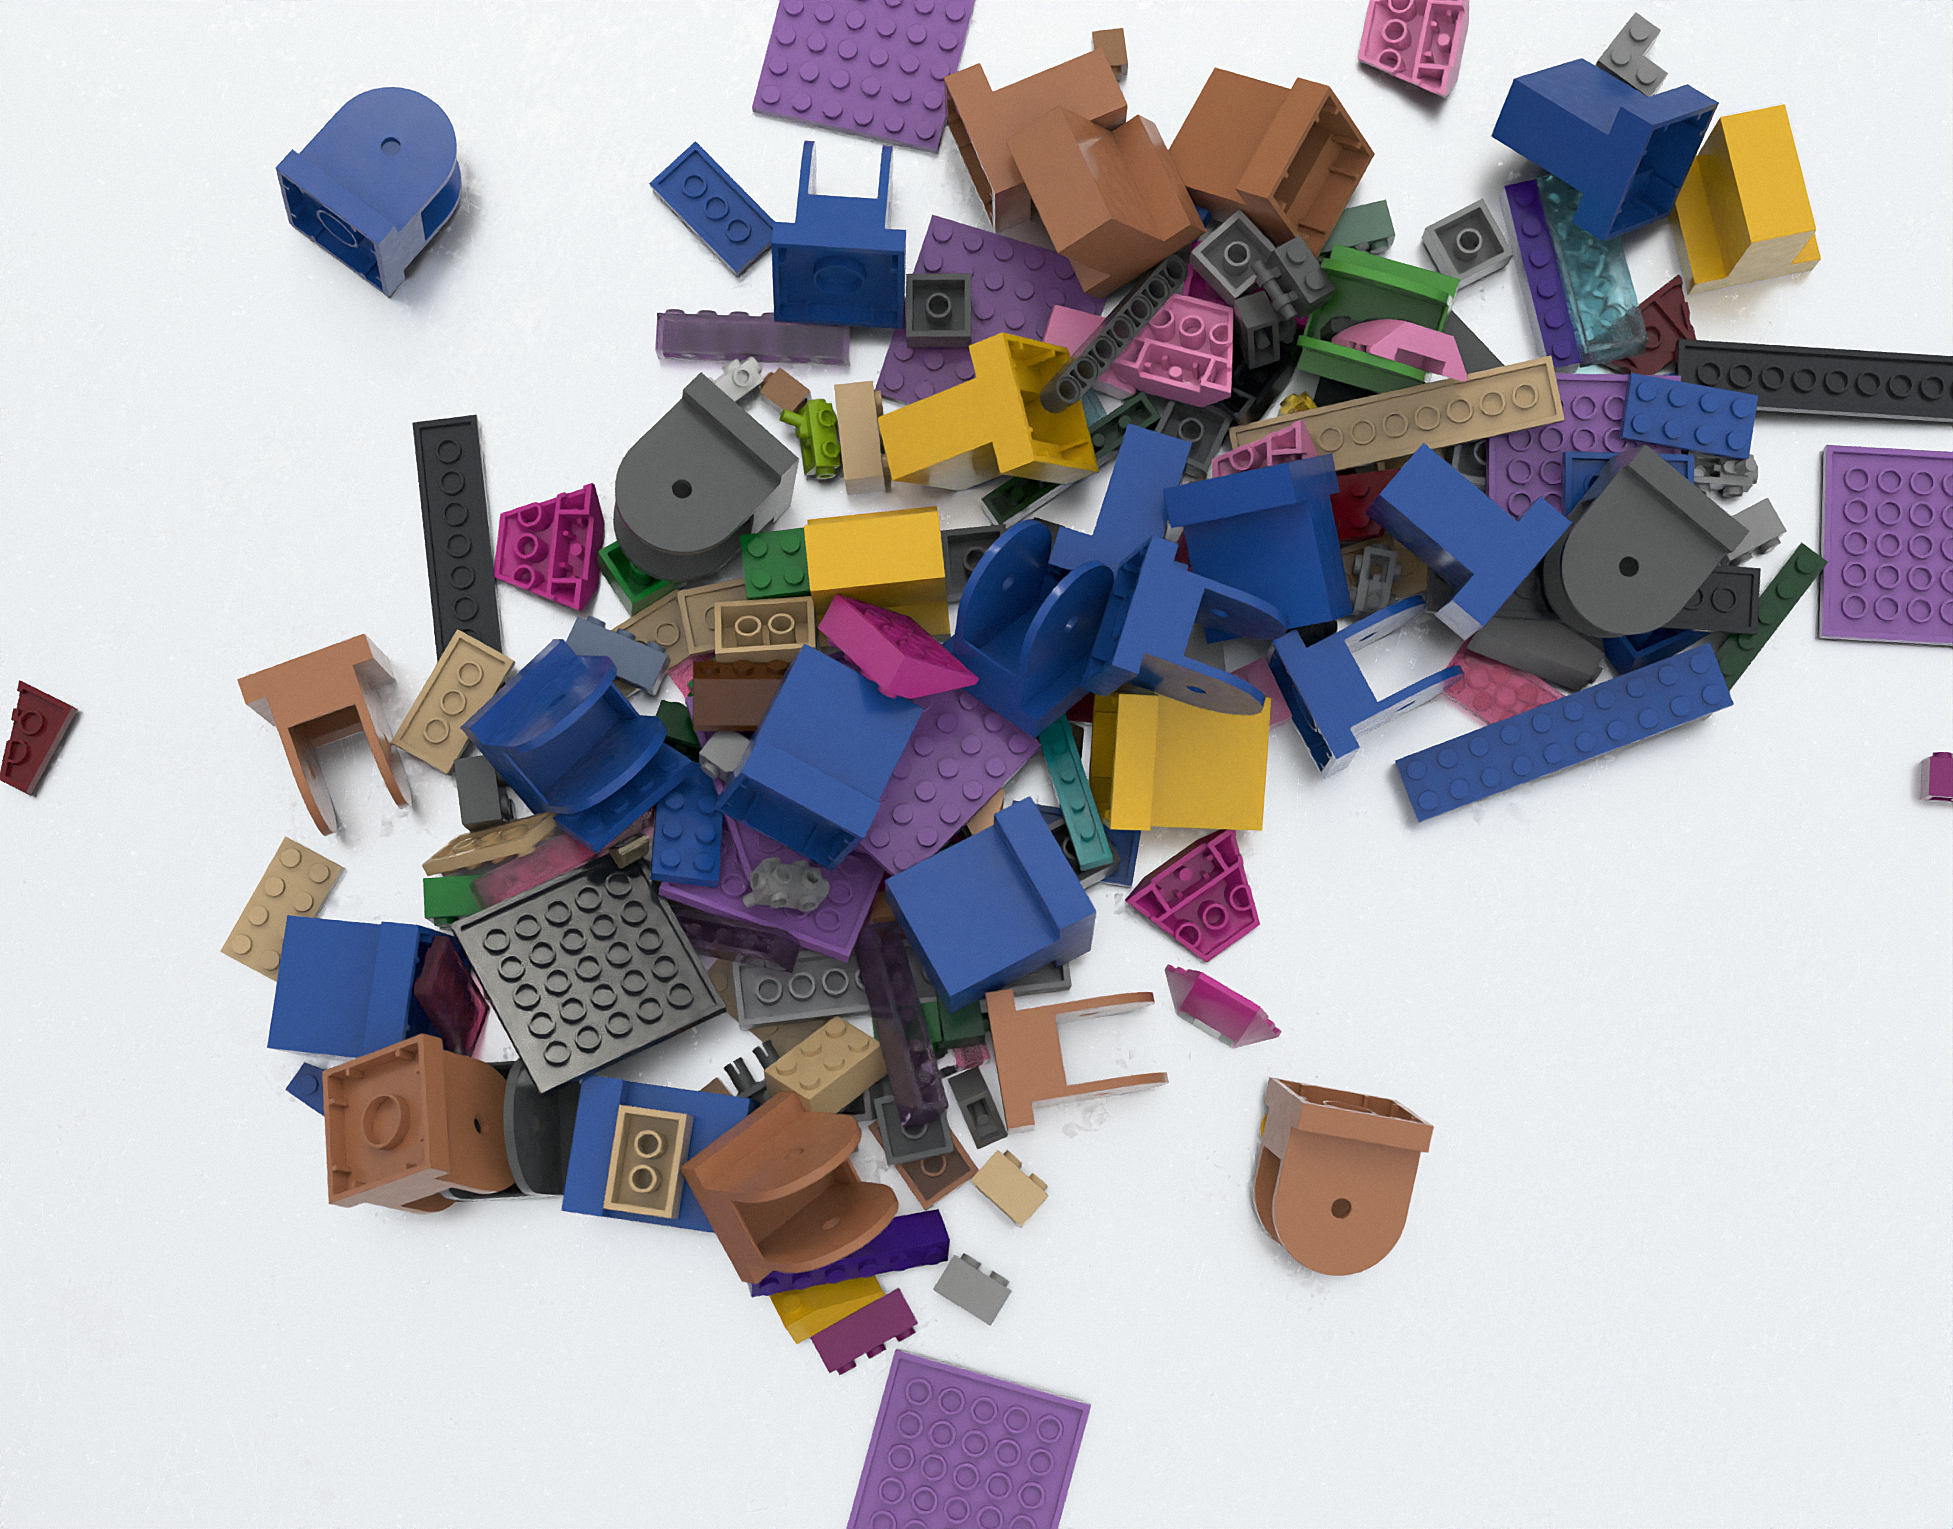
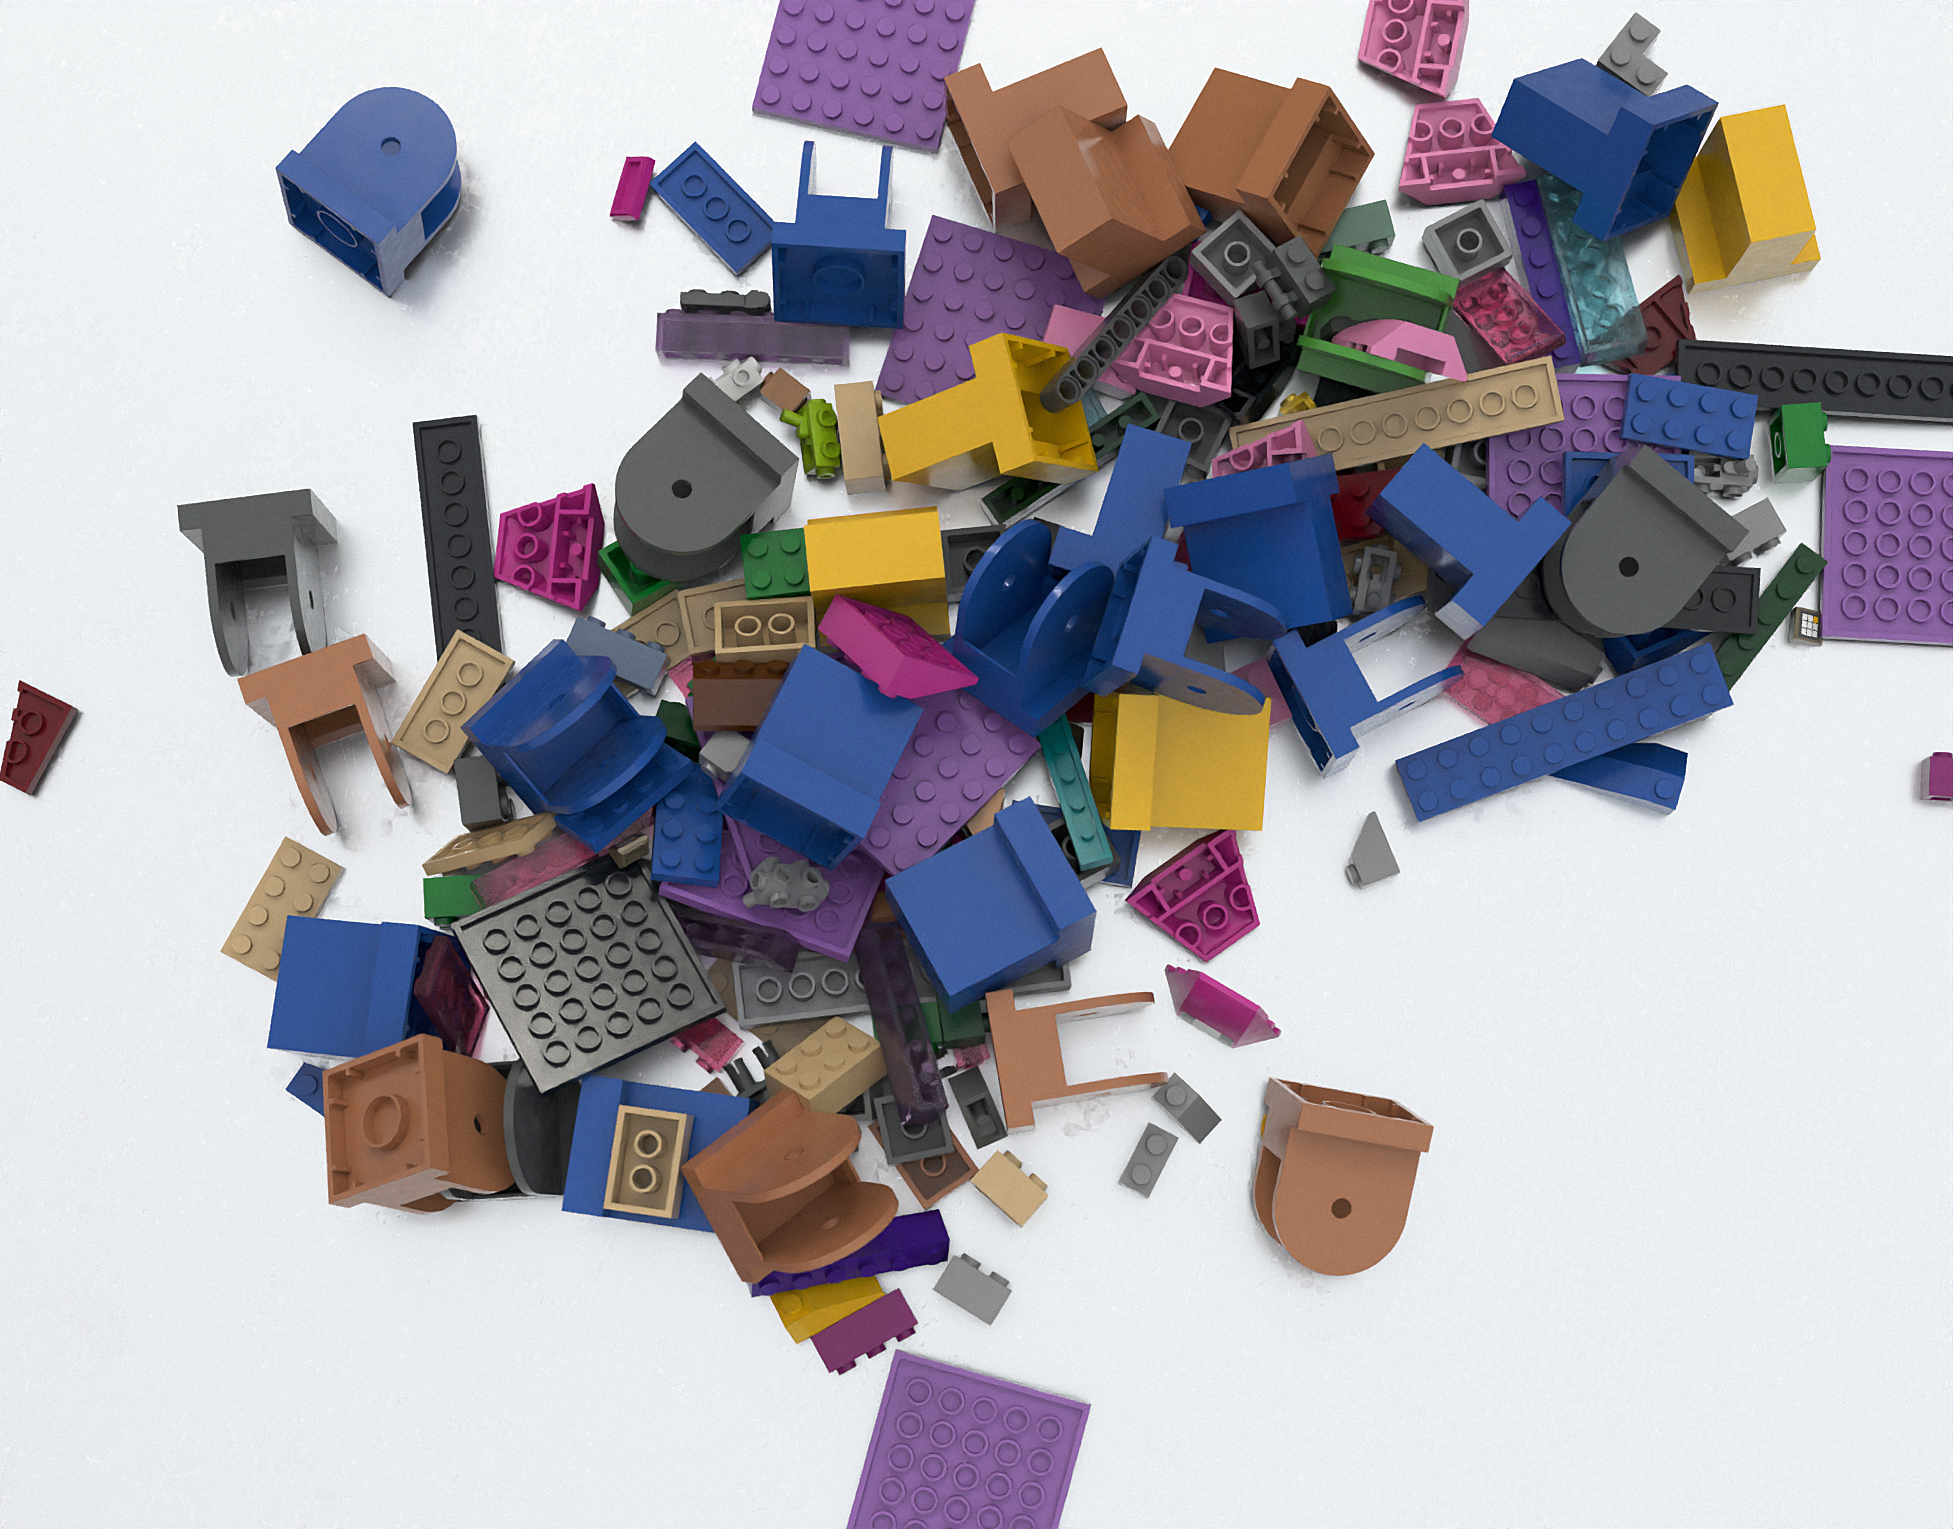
dark grey brick [906,273,972,347] -> none
medium nougat brick [1091,28,1128,80] -> none
none -> dark grey piece [177,488,338,677]
none -> dark pink tile [609,156,656,220]
none -> clear pink brick [670,1017,746,1074]
none -> dark grey hinge [680,289,772,319]
none -> light grey brick [1117,1122,1179,1199]
none -> light grey slope [1151,1072,1222,1144]
none -> light grey slope [1346,811,1401,890]
none -> bright pink wedge [1398,98,1527,205]
none -> clear pink plate [1452,267,1567,366]
none -> blue wedge [1546,743,1688,815]
none -> green brick [1767,402,1831,484]
none -> slope [1789,607,1823,646]

